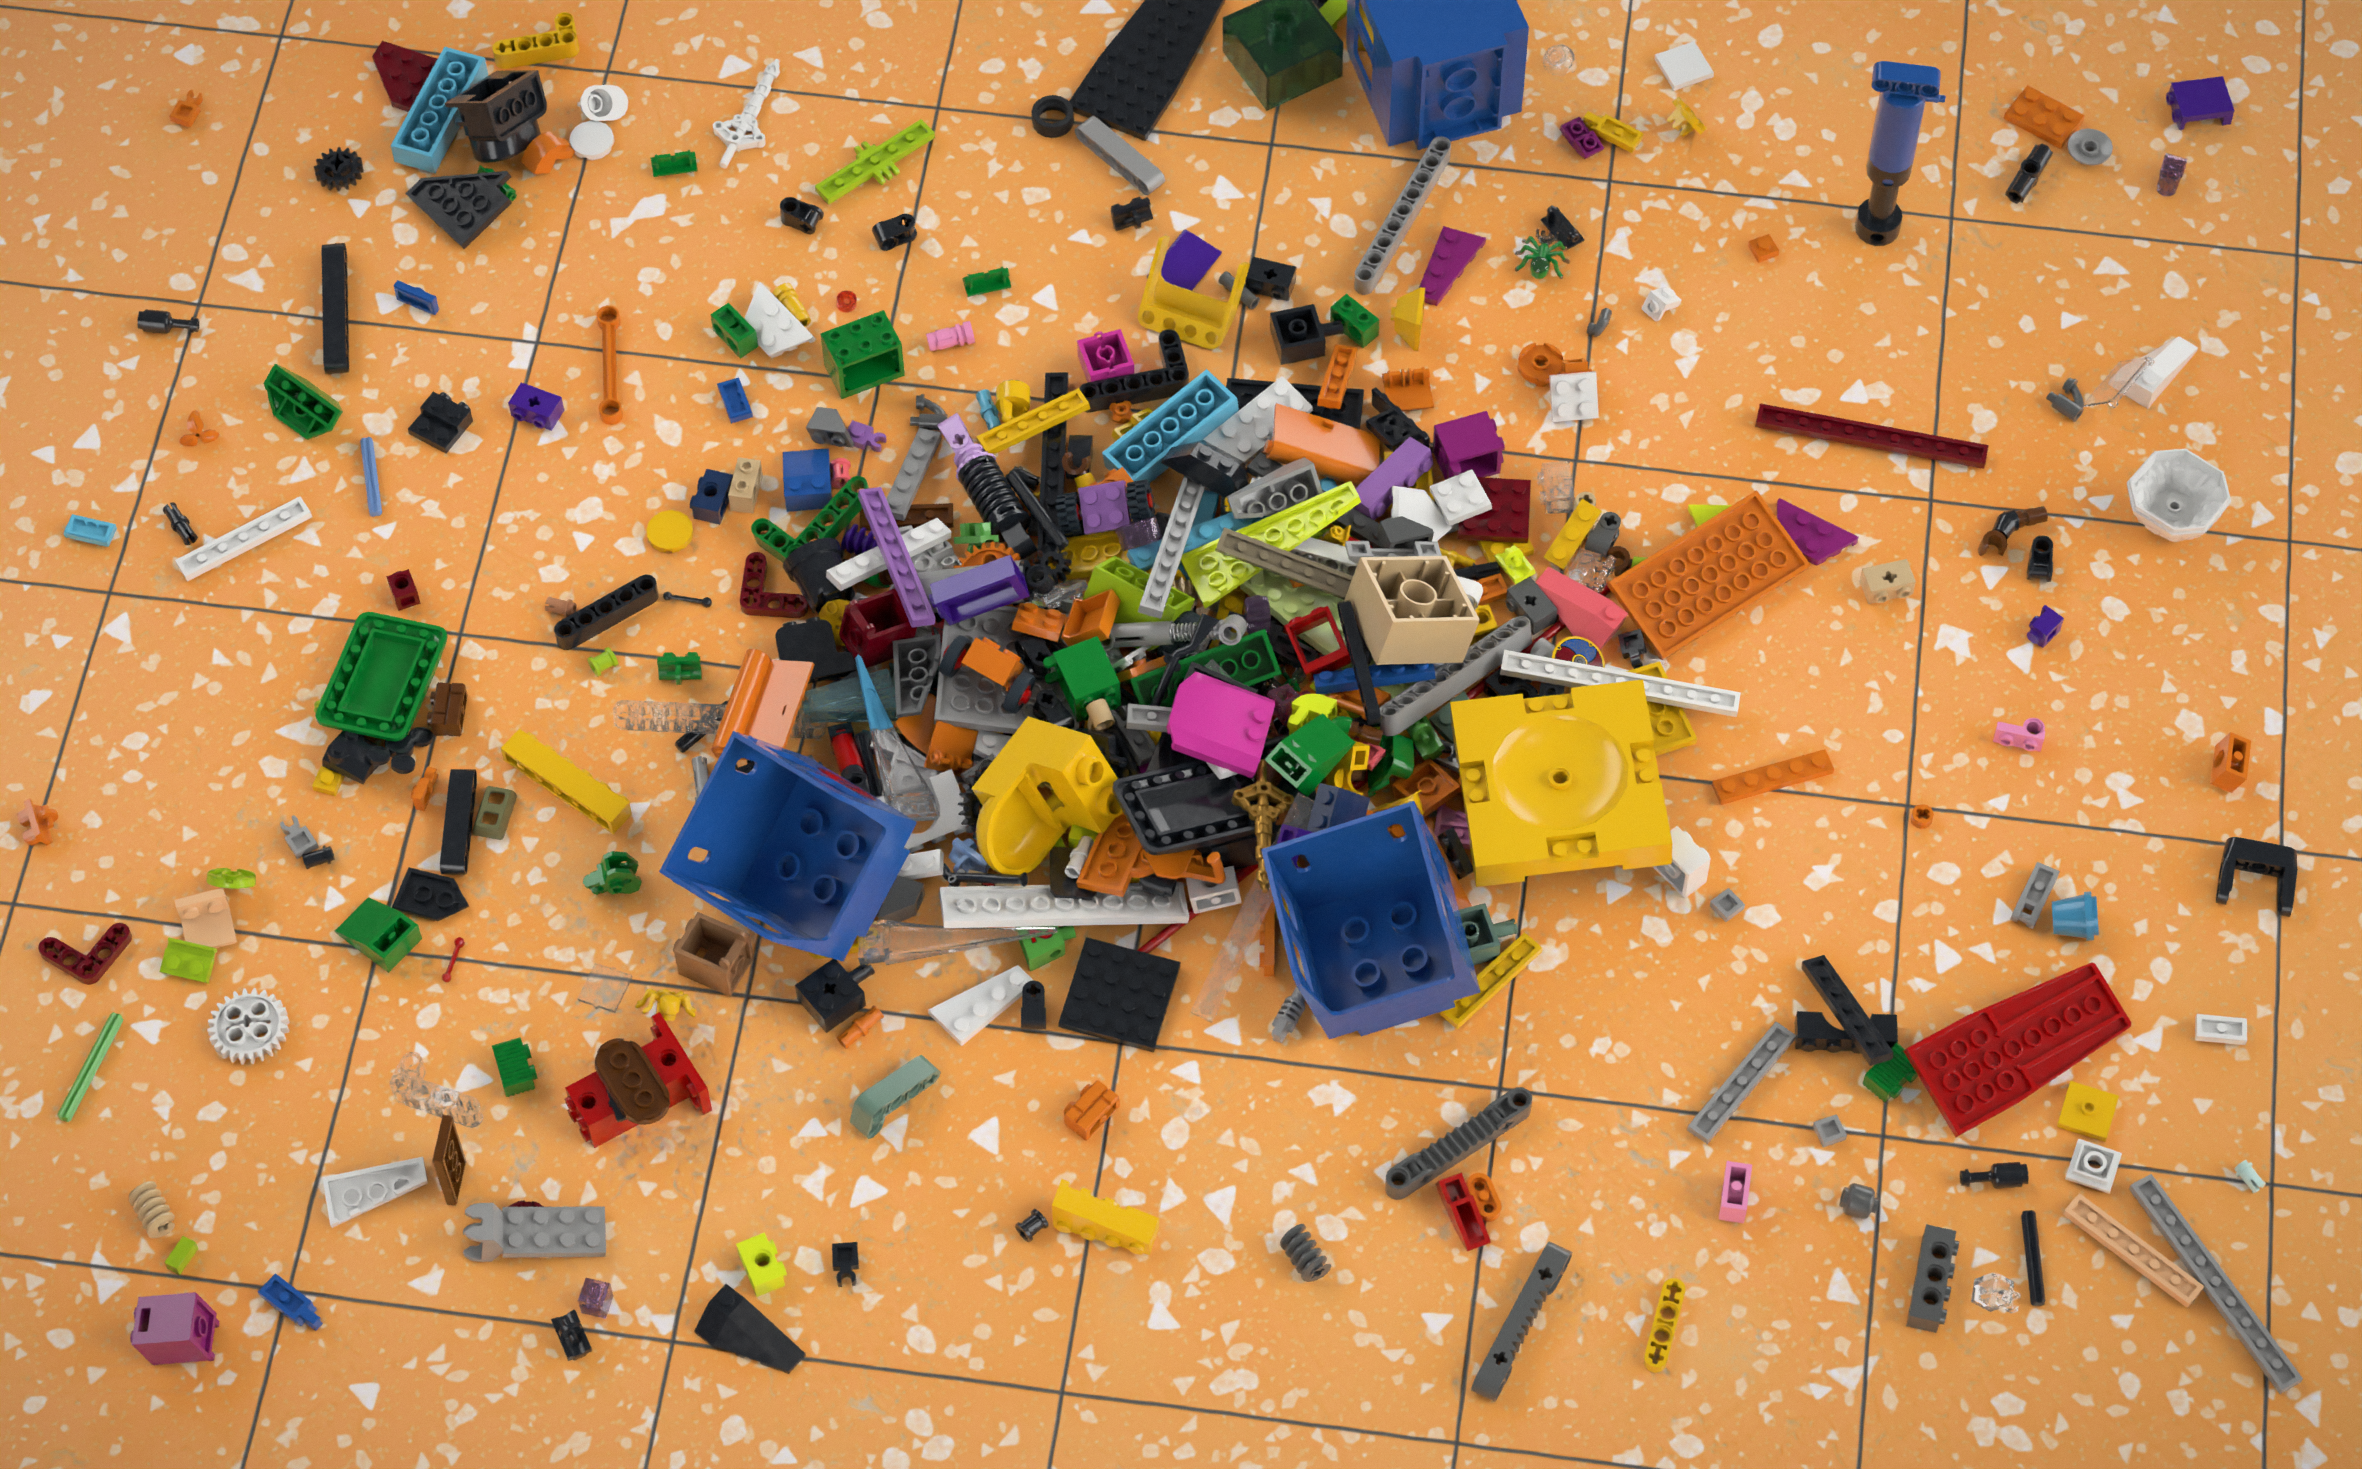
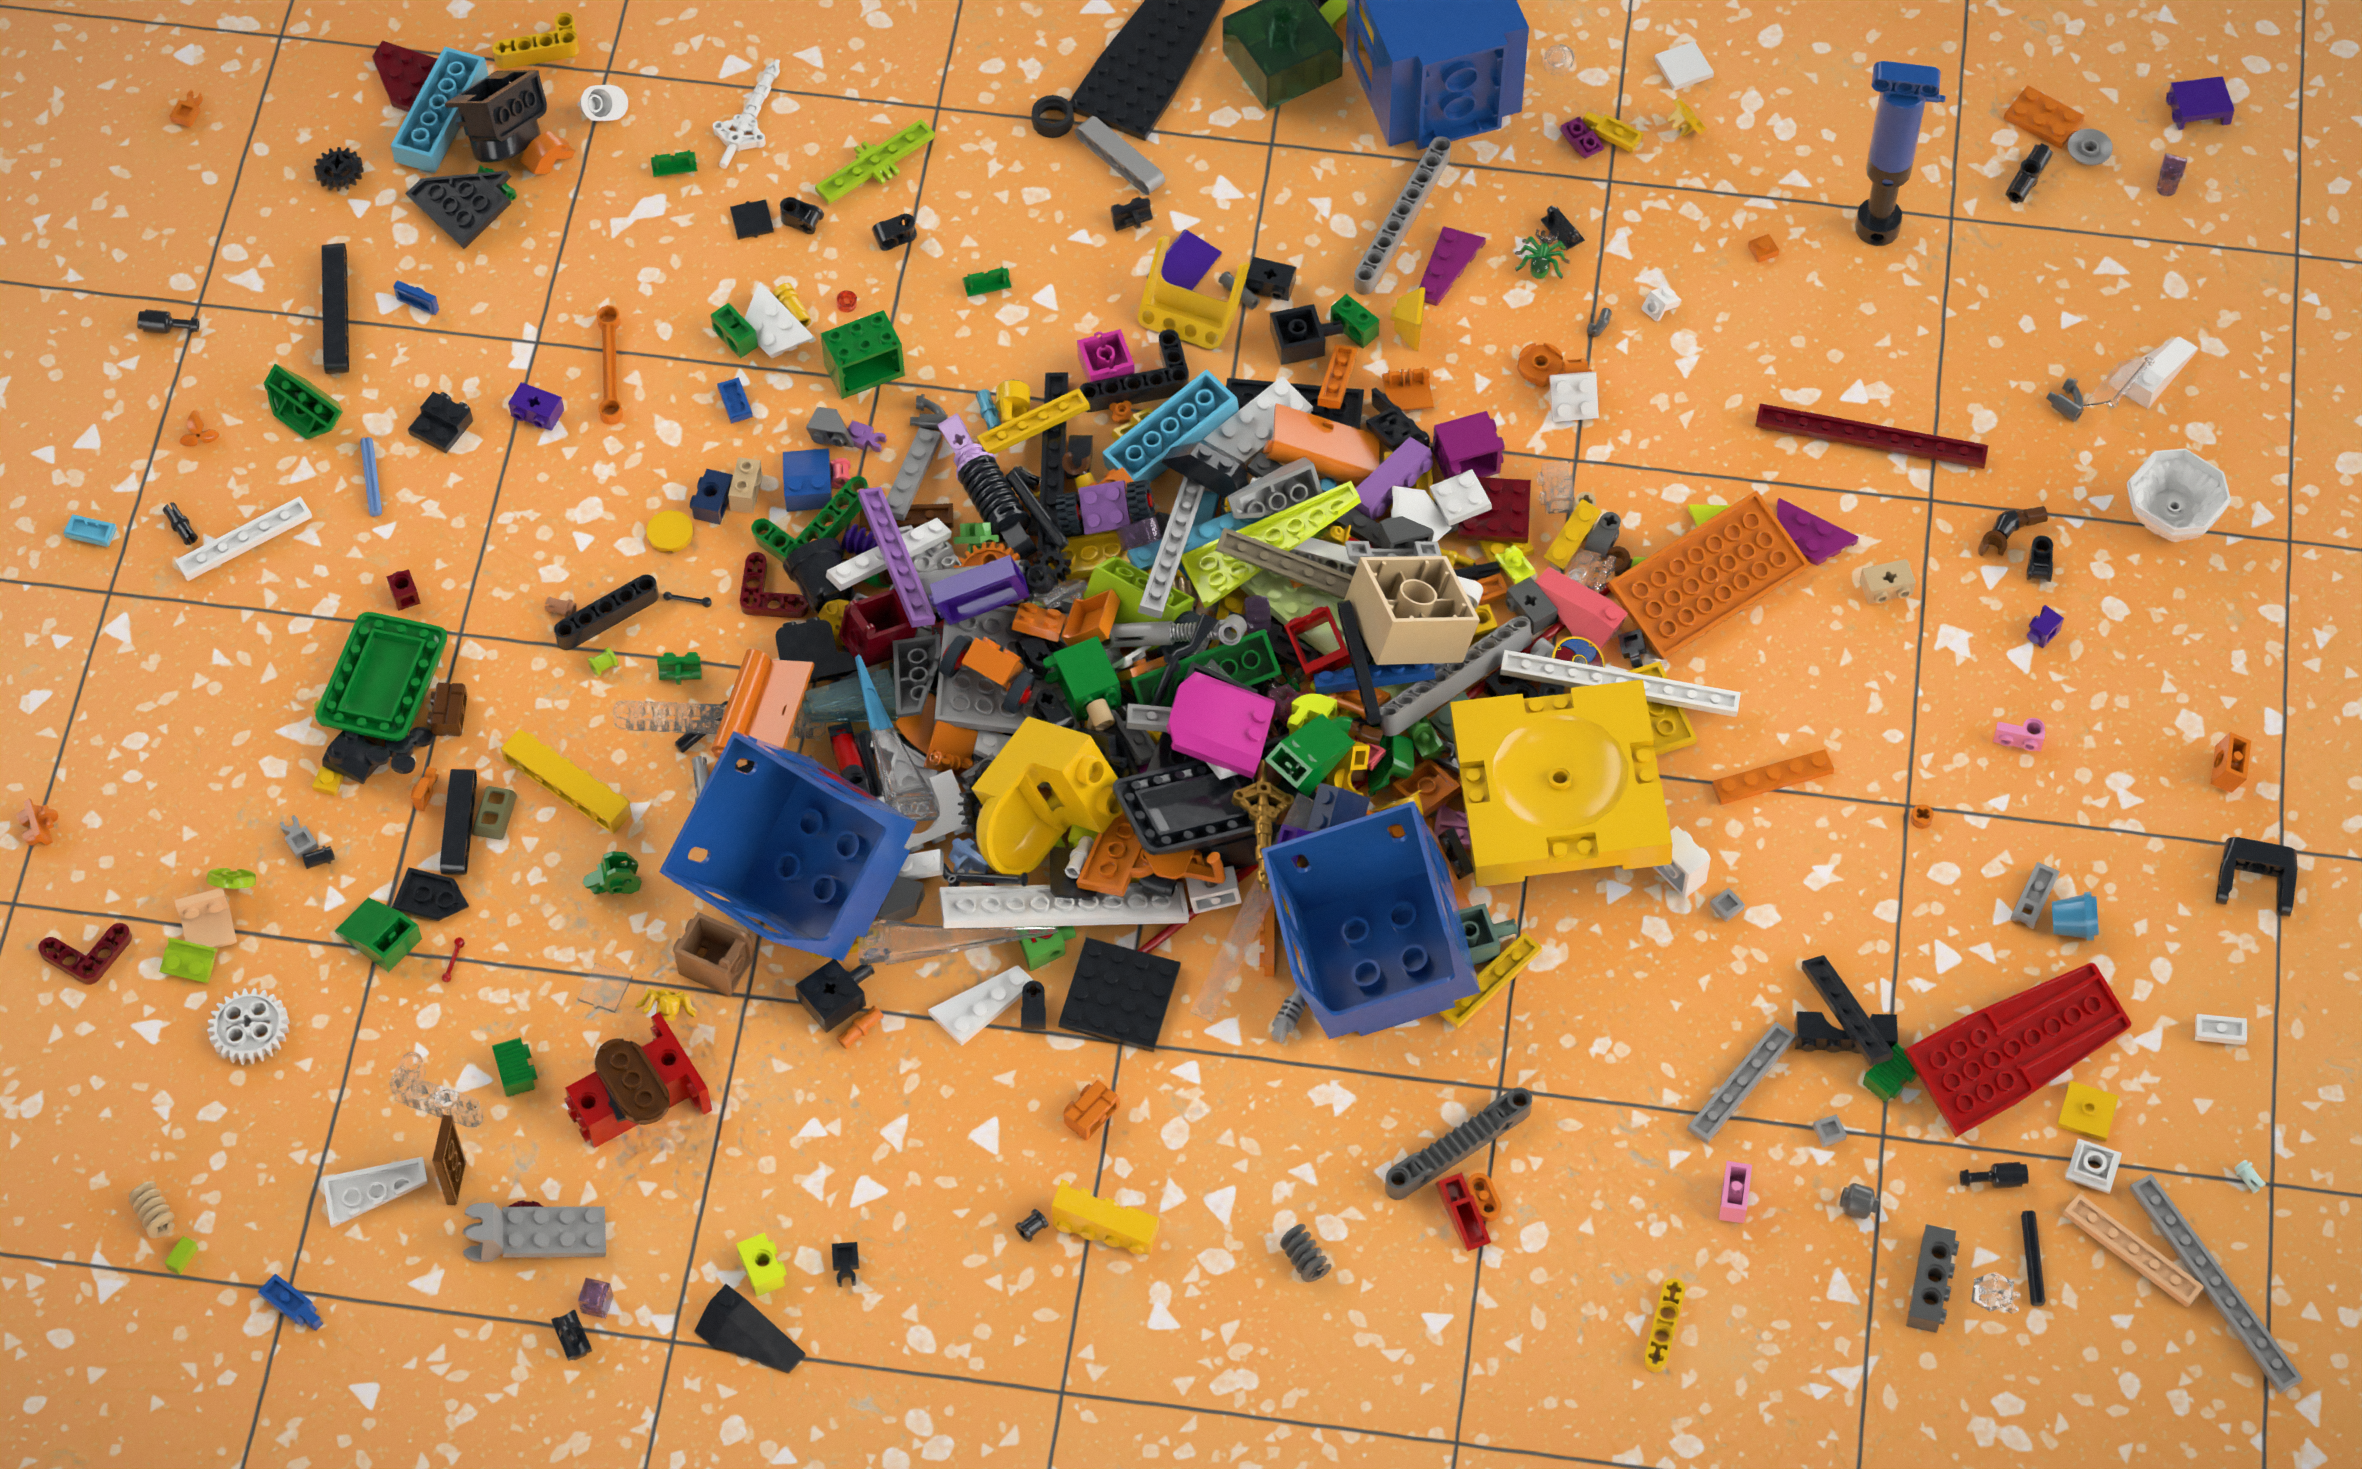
bright green axle [57,1012,123,1122] -> none
magenta container [130,1292,220,1365] -> none
white tile [569,121,614,160] -> none
sand green beam [850,1055,941,1139] -> none
bright pink axle [926,321,975,351] -> none
dark grey gear [1471,1241,1573,1402] -> none
none -> black piece [730,199,774,240]

